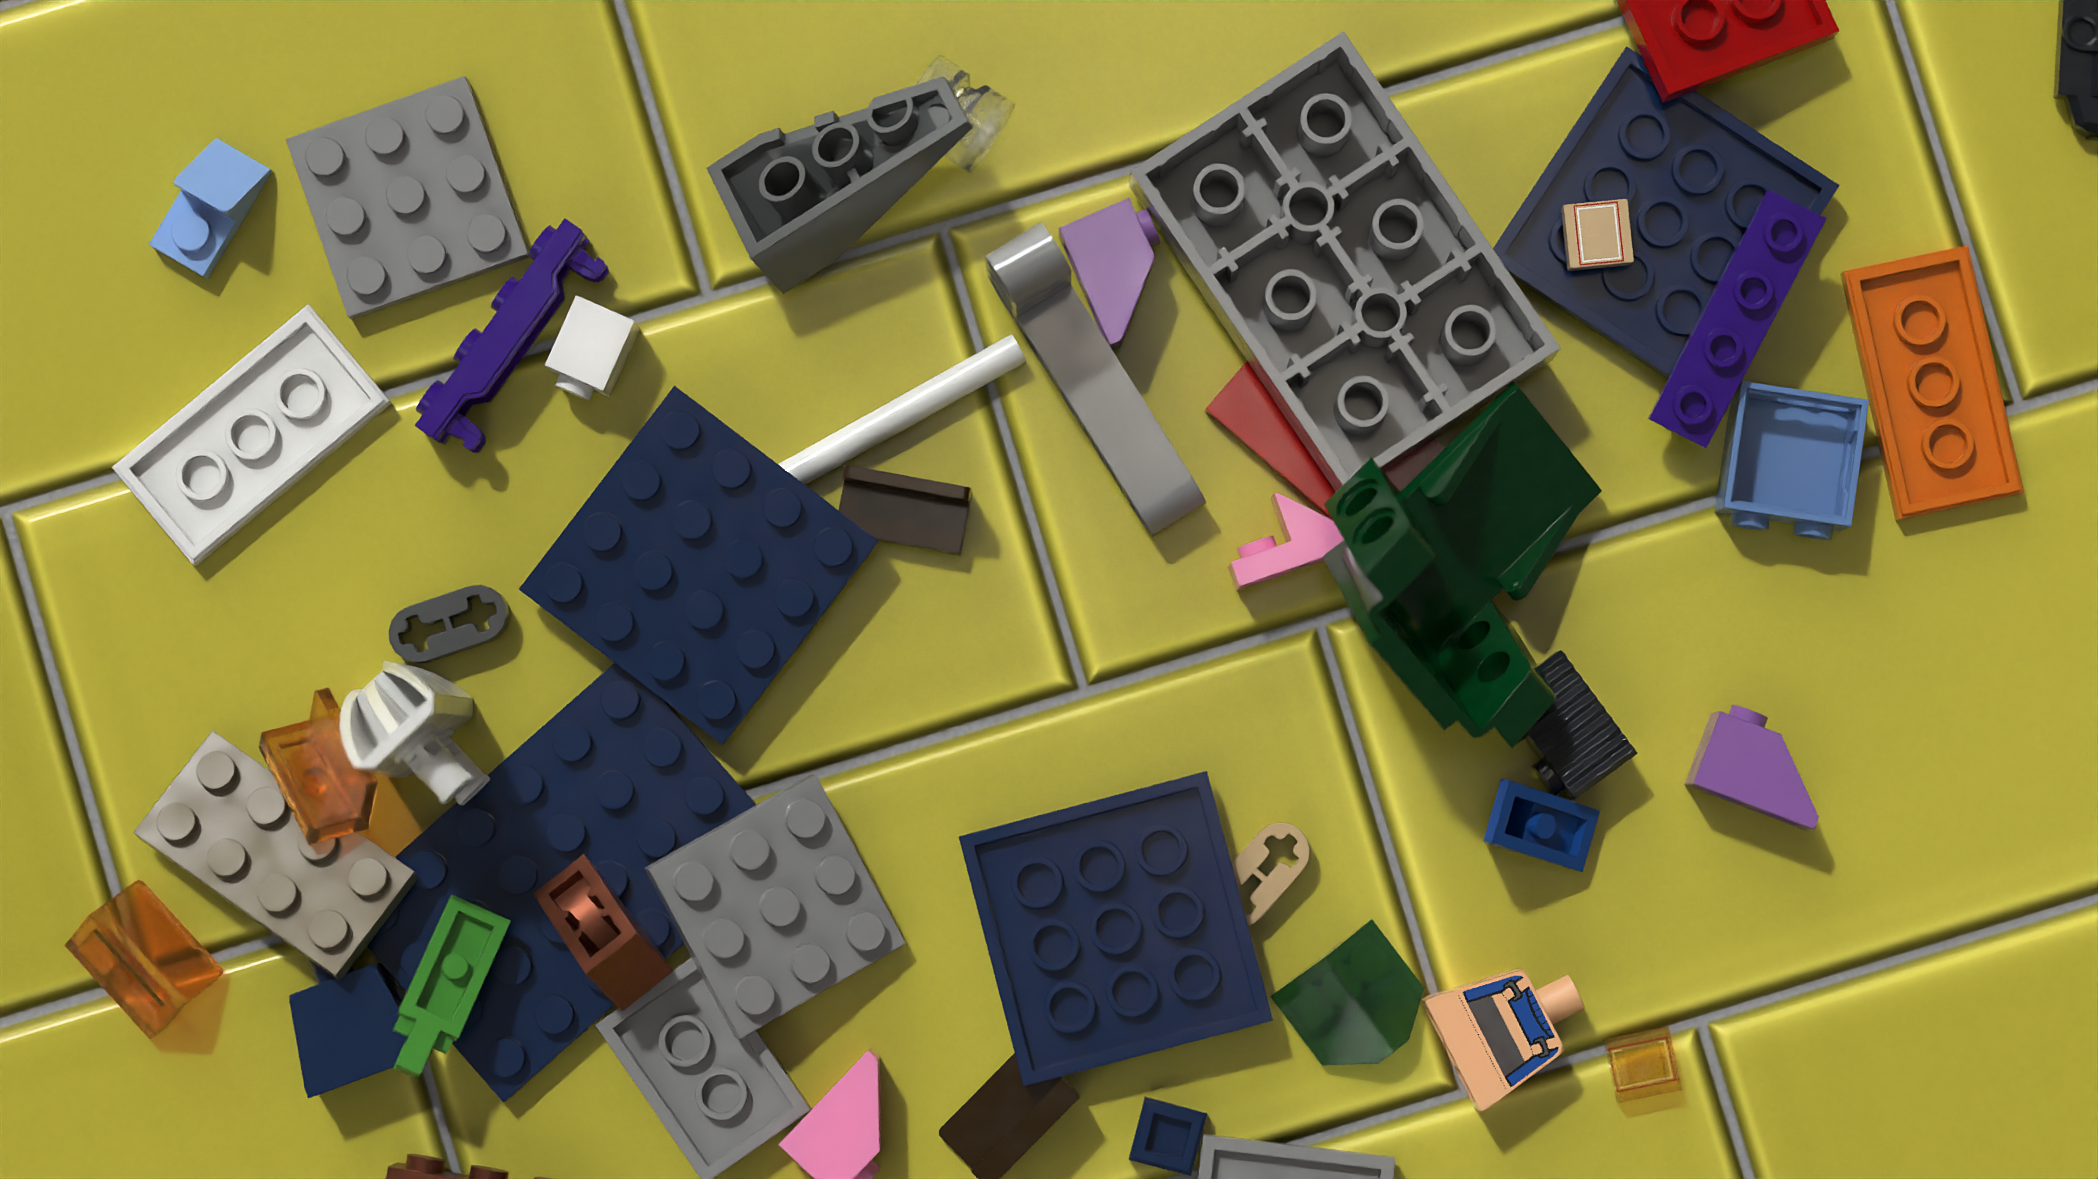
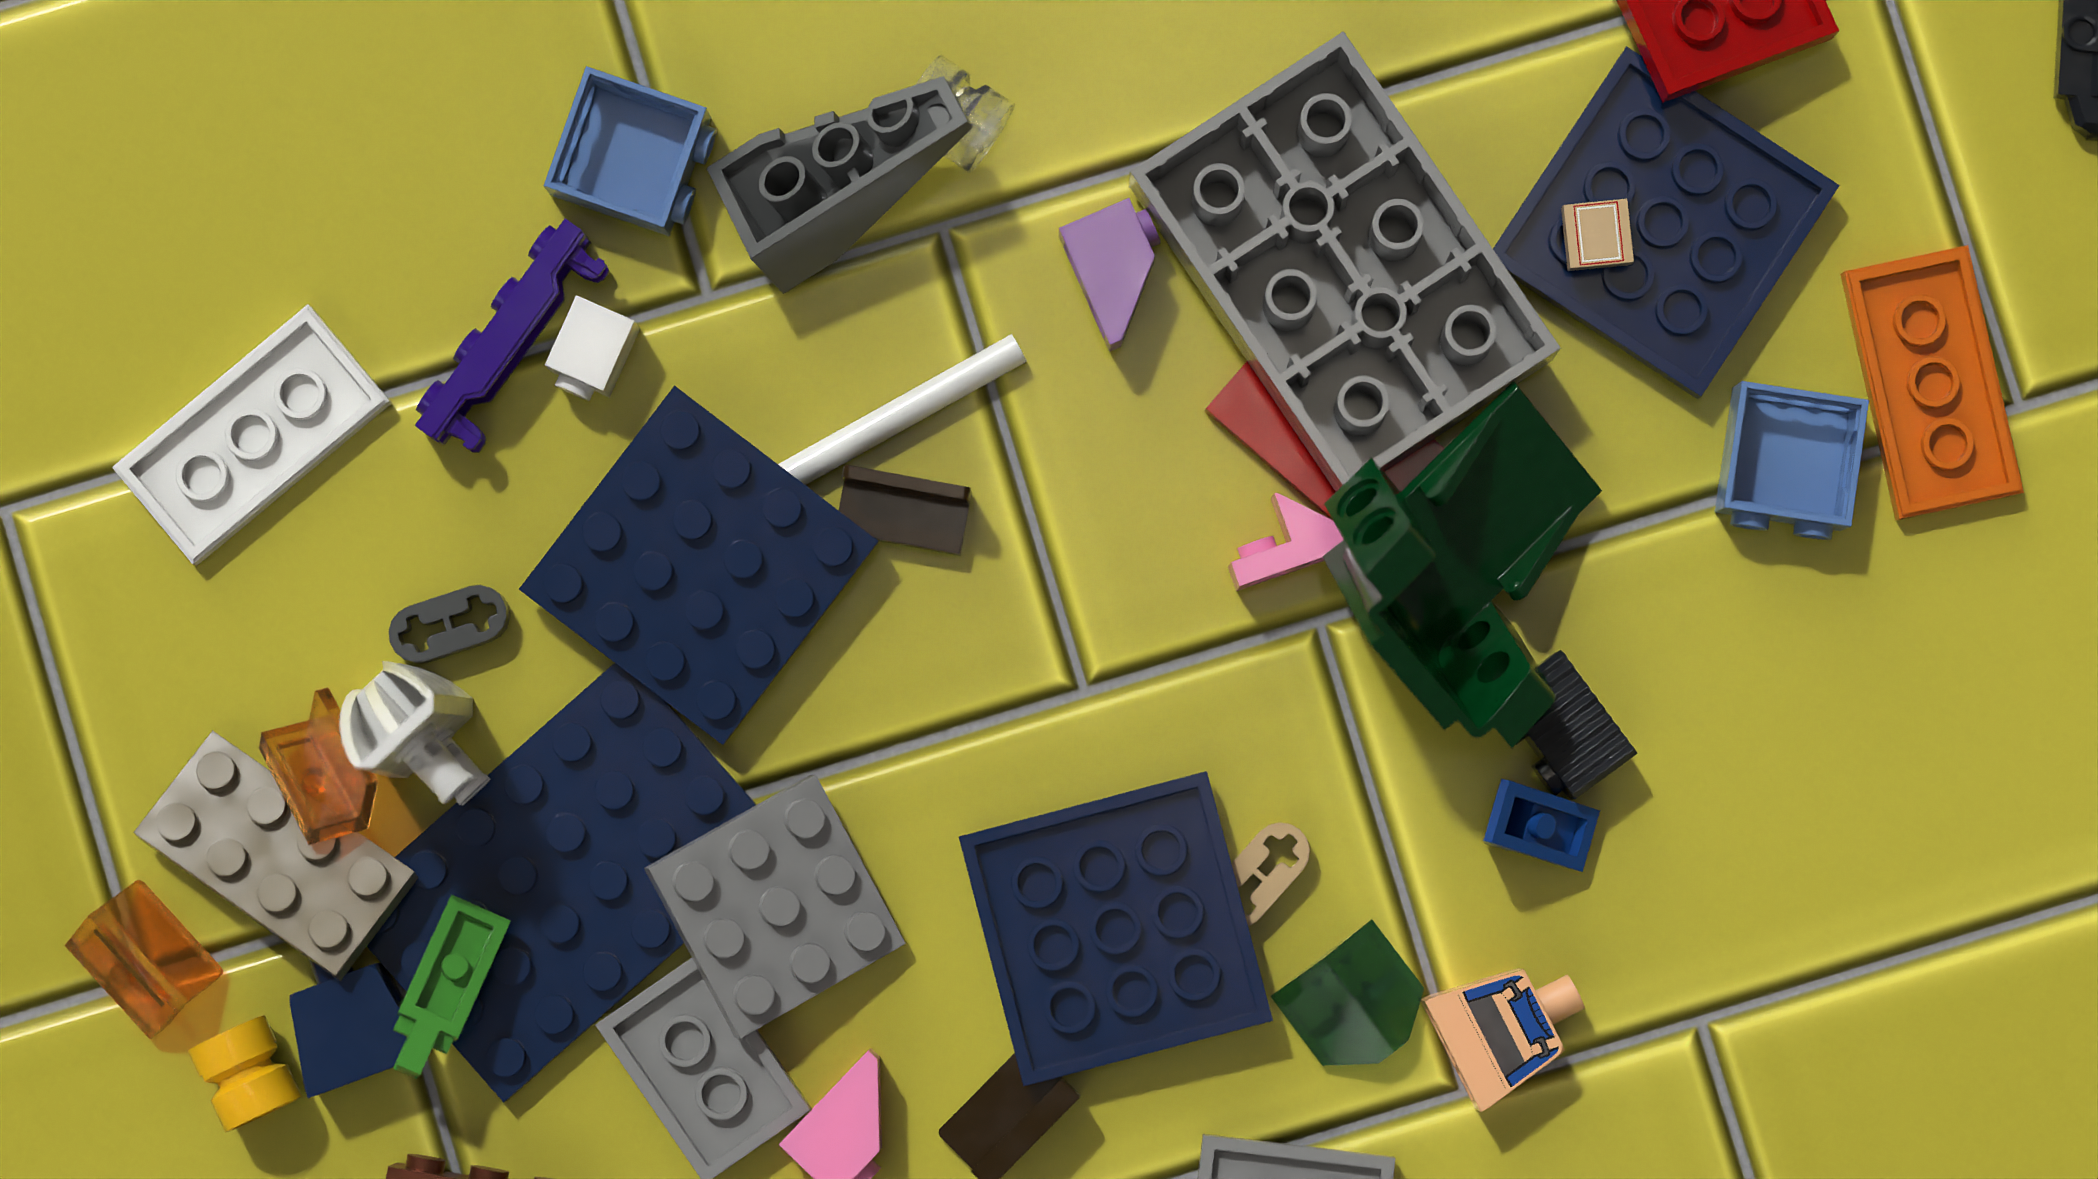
light blue slope [149,138,272,279] -> none
light grey plate [286,76,529,320] -> none
copper arch [533,854,673,1012] -> none
light grey beam [985,222,1206,537] -> none
dark blue tile [1129,1096,1207,1176] -> none
clear yellow tile [1603,1026,1682,1103] -> none
dark purple piece [1647,189,1826,448] -> none
medium lavender slope [1684,705,1819,830] -> none
none -> yellow wheel [188,1015,303,1133]
none -> medium blue piece [543,66,717,236]

